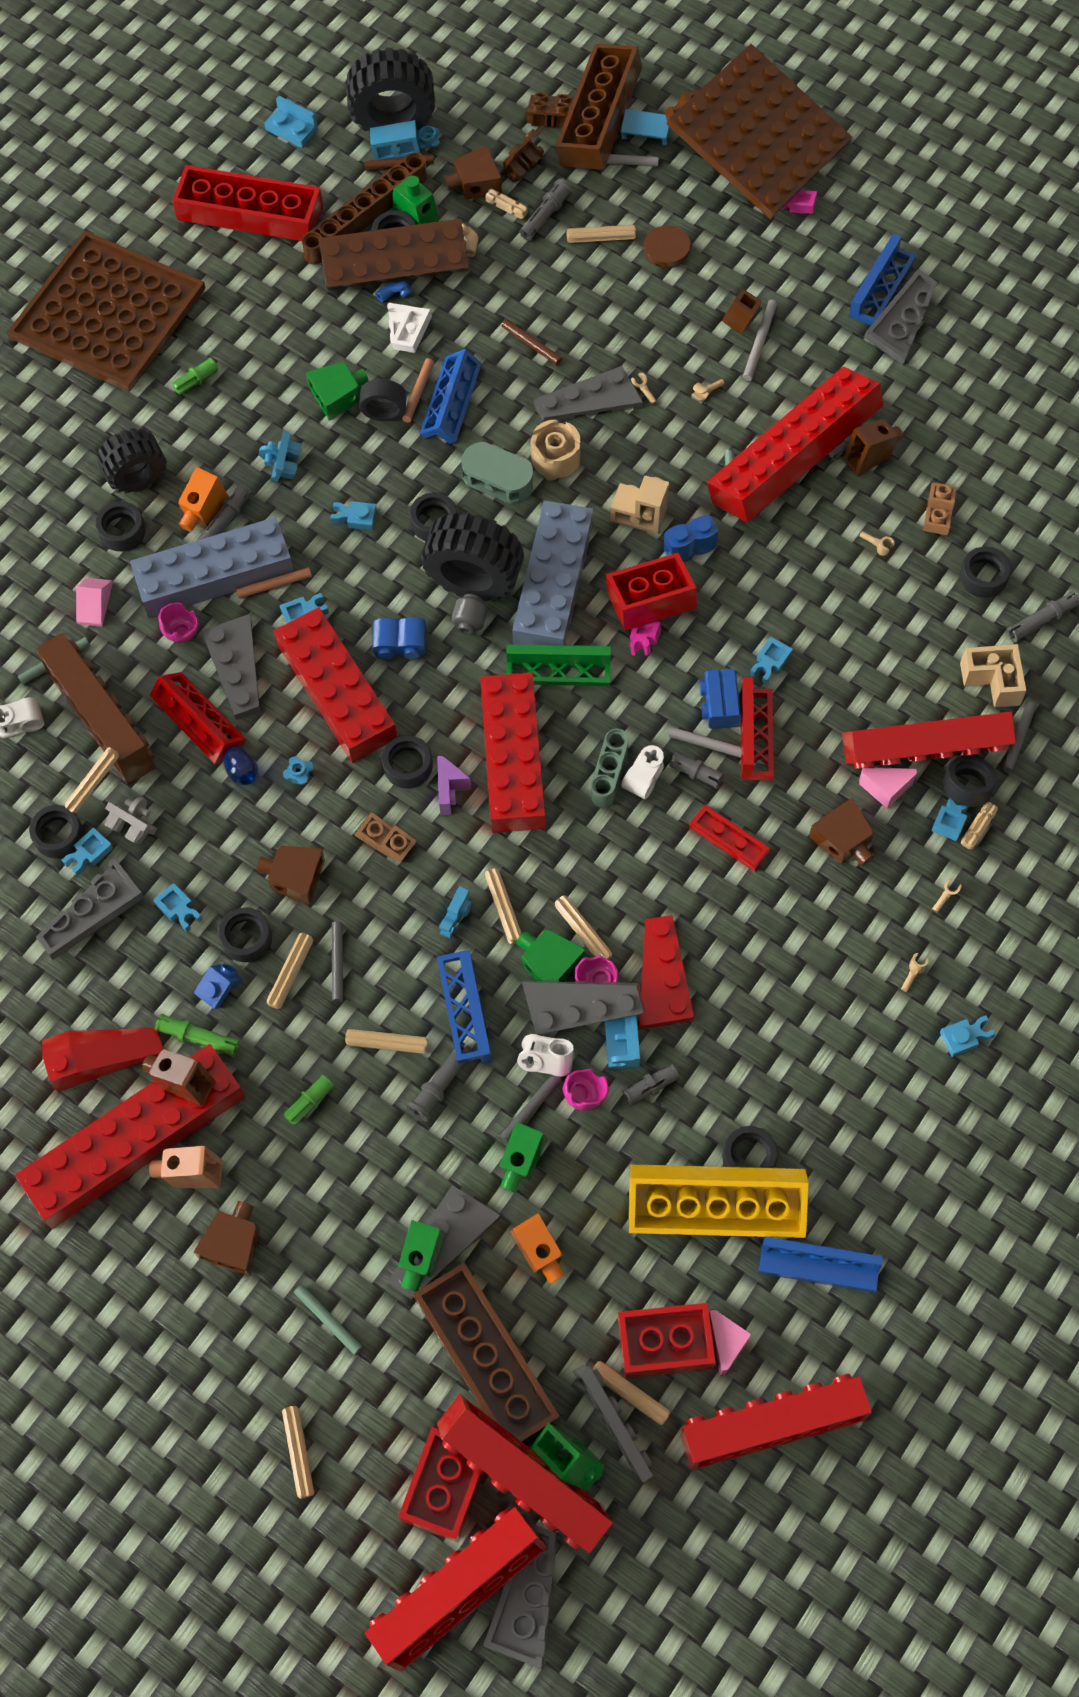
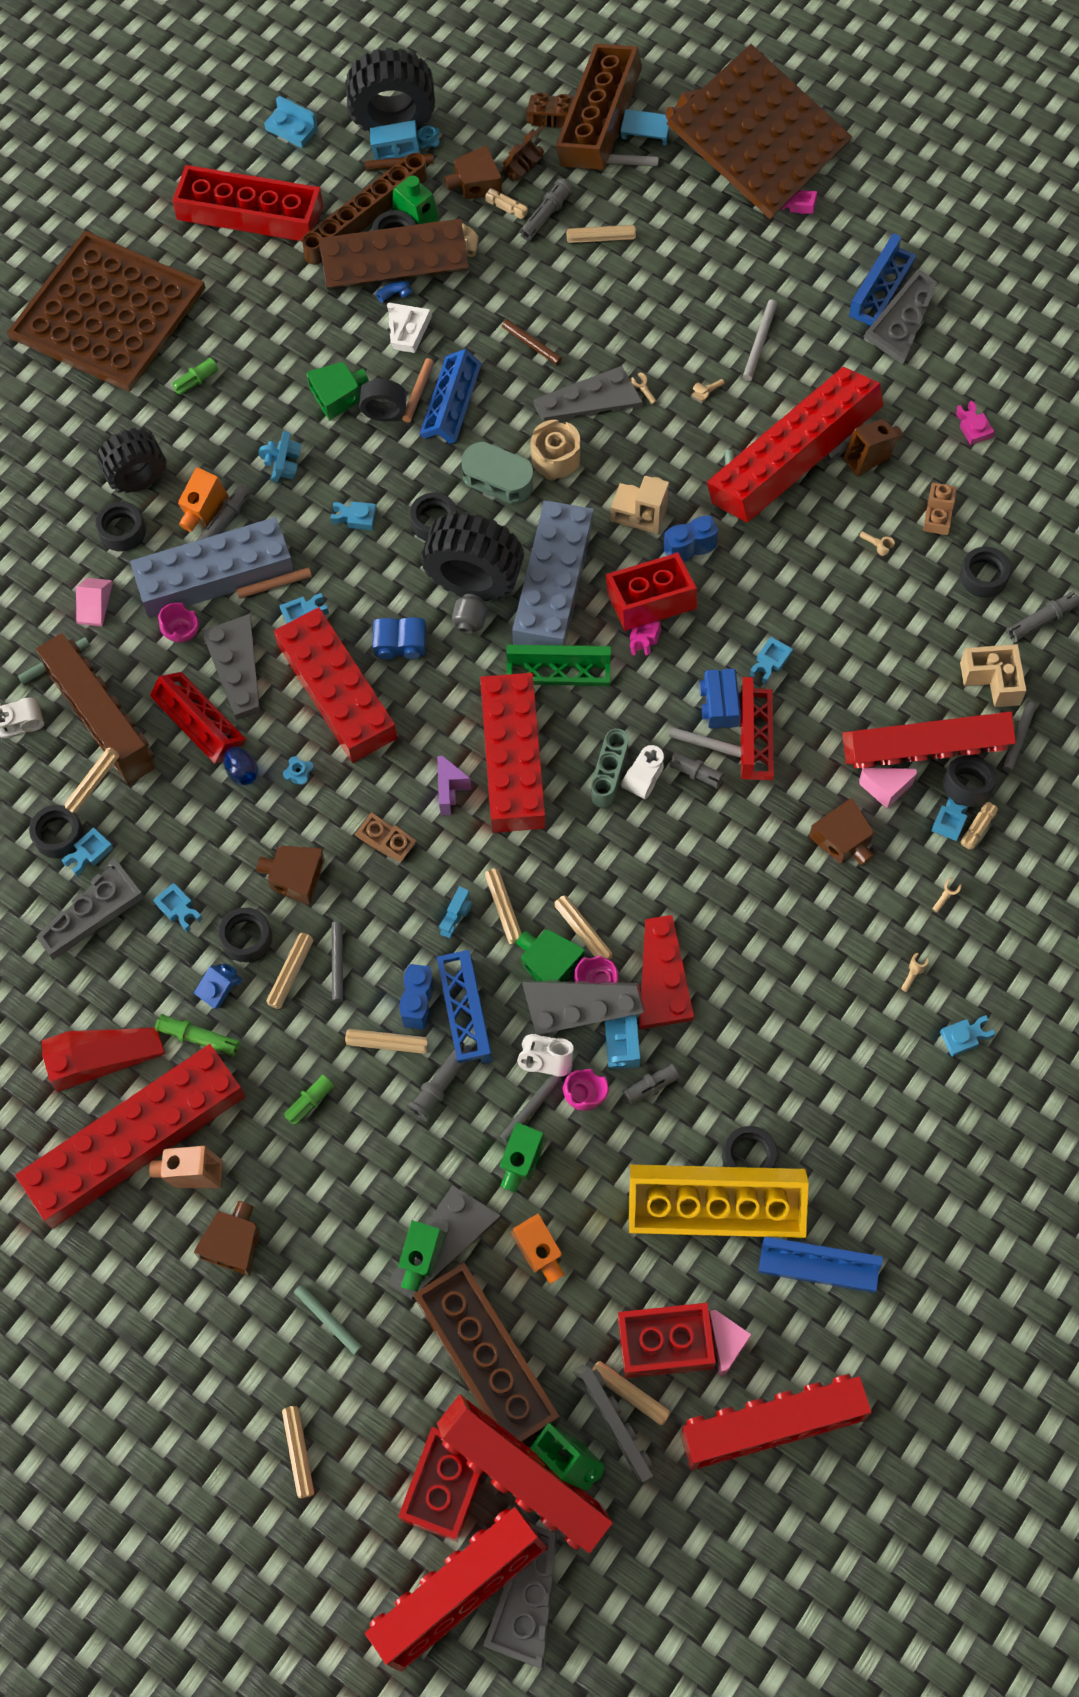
light grey hips [104,797,158,845] -> none
reddish brown torso [142,1049,216,1106] -> none
black tyre [382,735,433,788] -> none
reddish brown tile [643,225,691,268] -> none
red tile [689,804,771,872] -> none
reddish brown brick [722,288,763,334] -> none
none -> blue brick [399,964,434,1030]
none -> dark pink plate [956,401,994,445]

